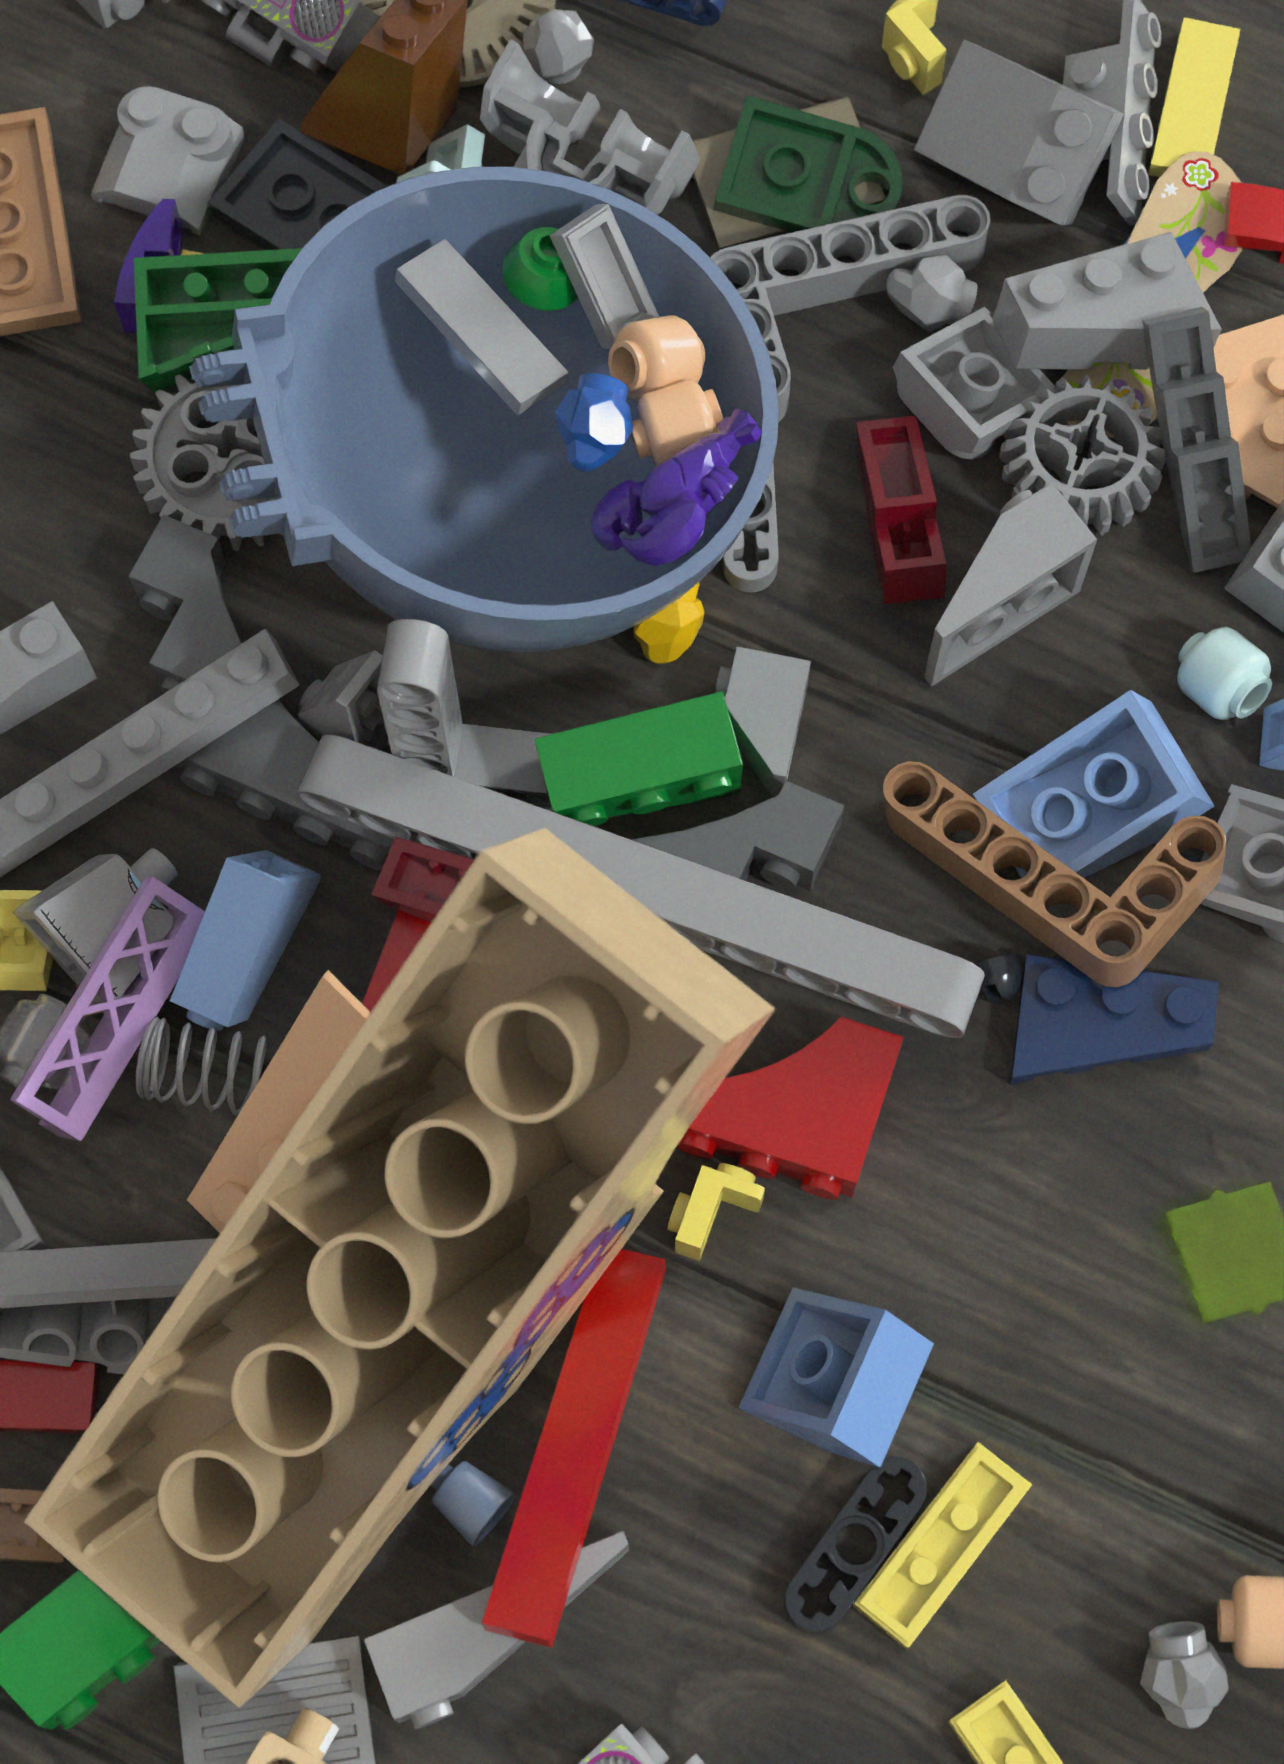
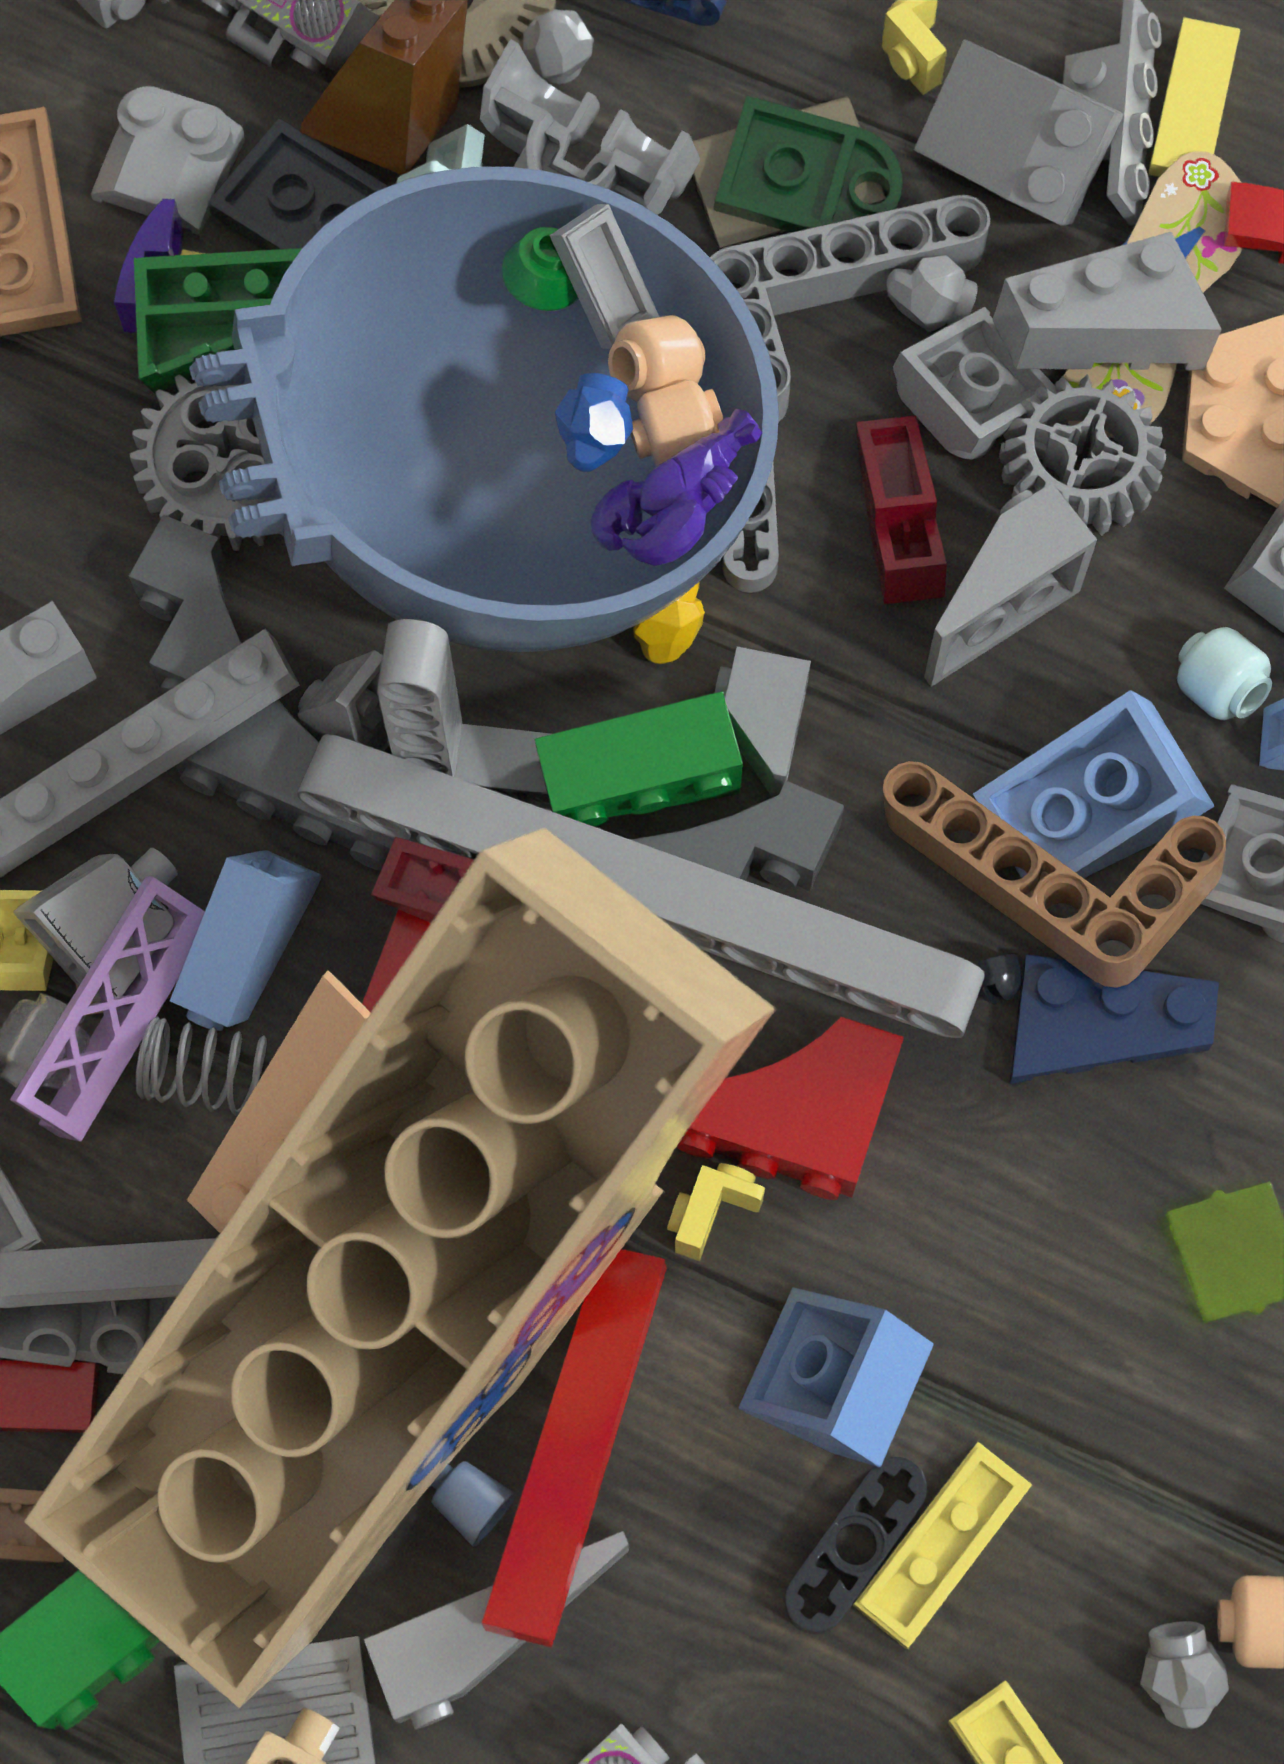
light grey tile [394,239,569,416] -> none
dark grey slope [1142,307,1251,573] -> none

